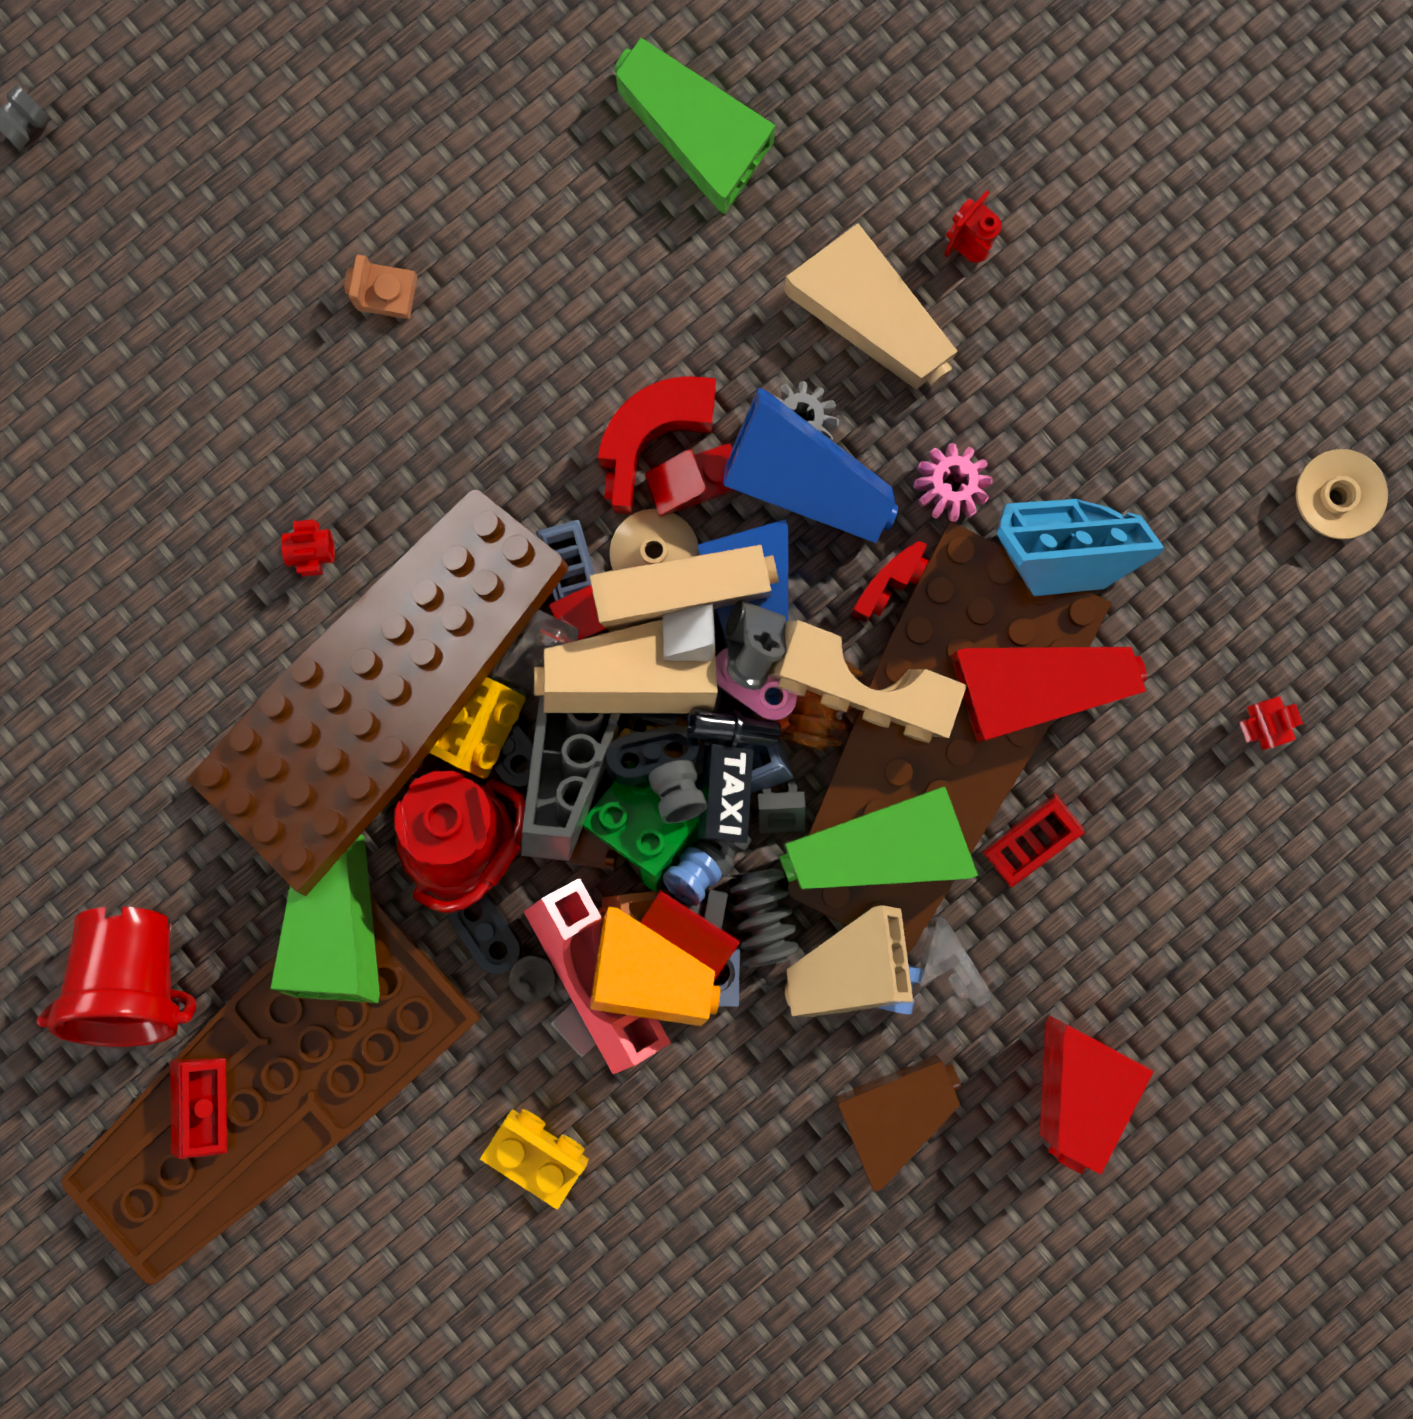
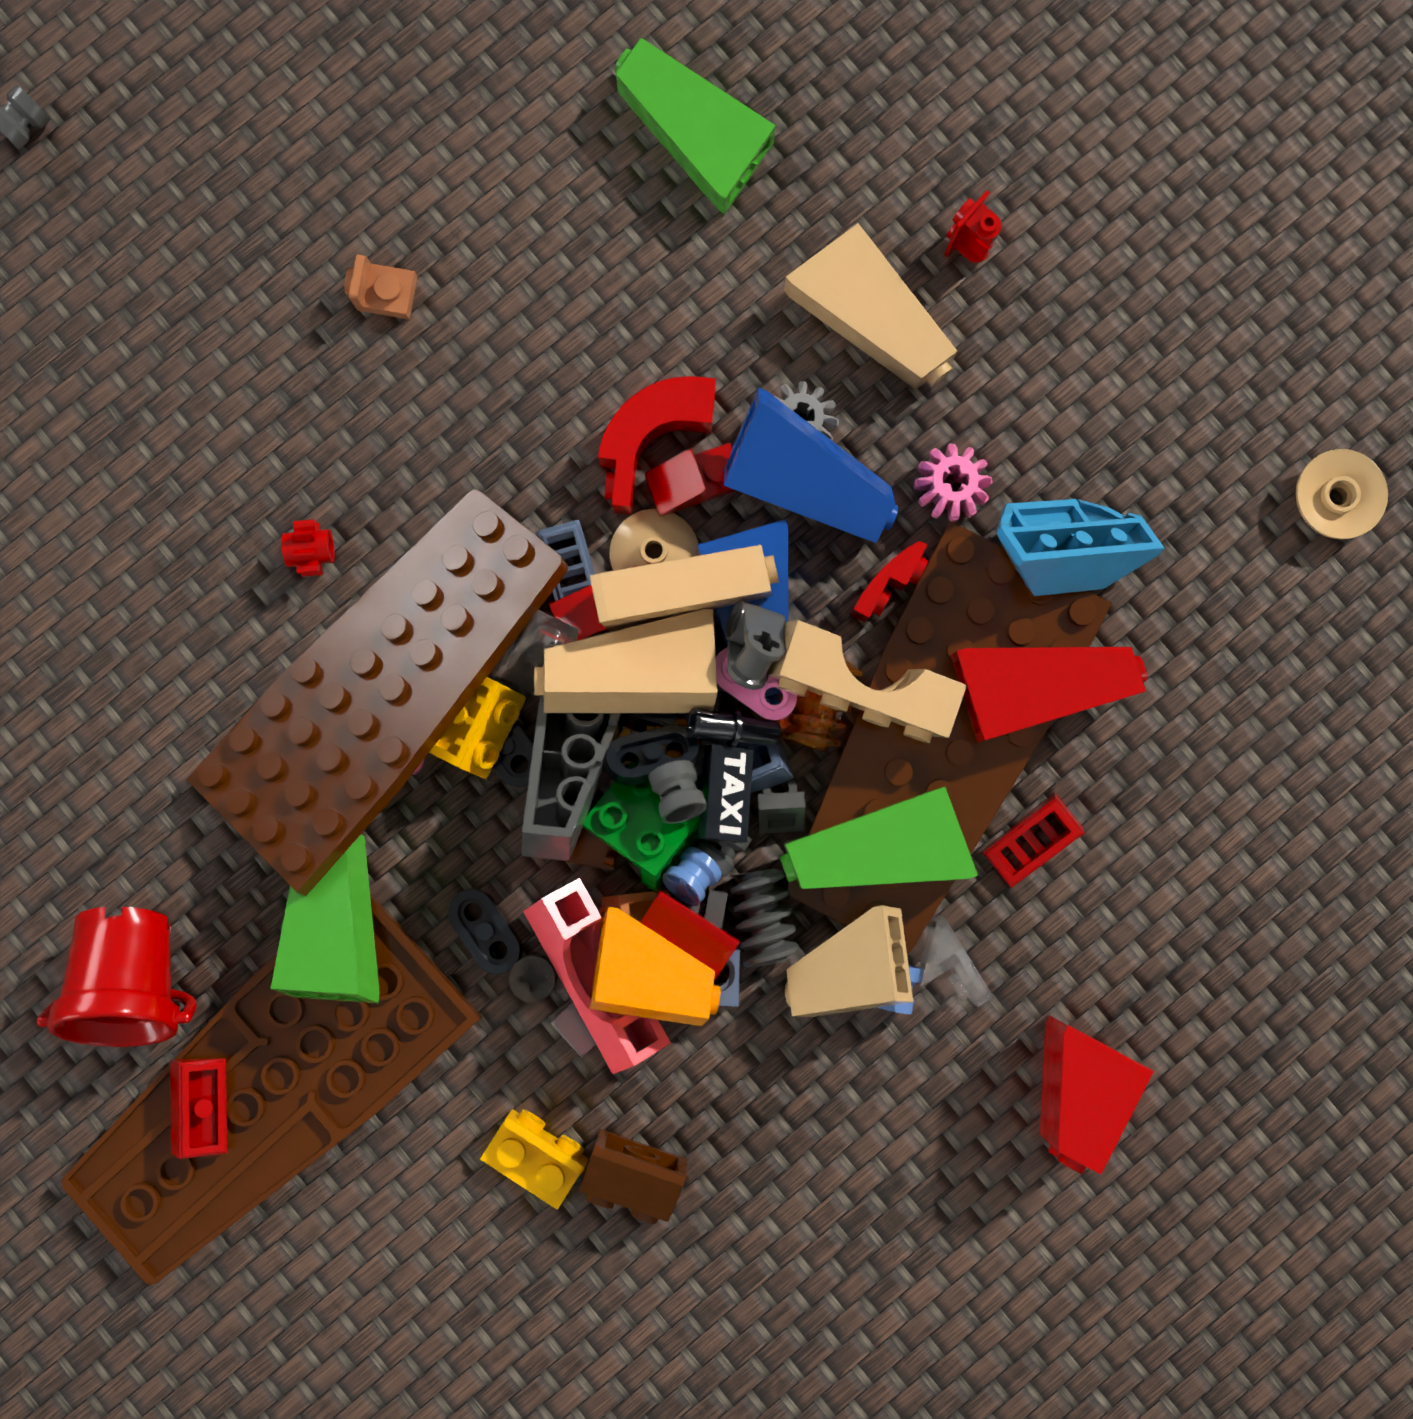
red piece [395,771,526,913] -> none
light grey slope [662,604,715,661] -> none
reddish brown slope [835,1055,962,1192] -> none
red gear [1239,696,1303,750] -> none
none -> reddish brown slope [579,1129,687,1224]

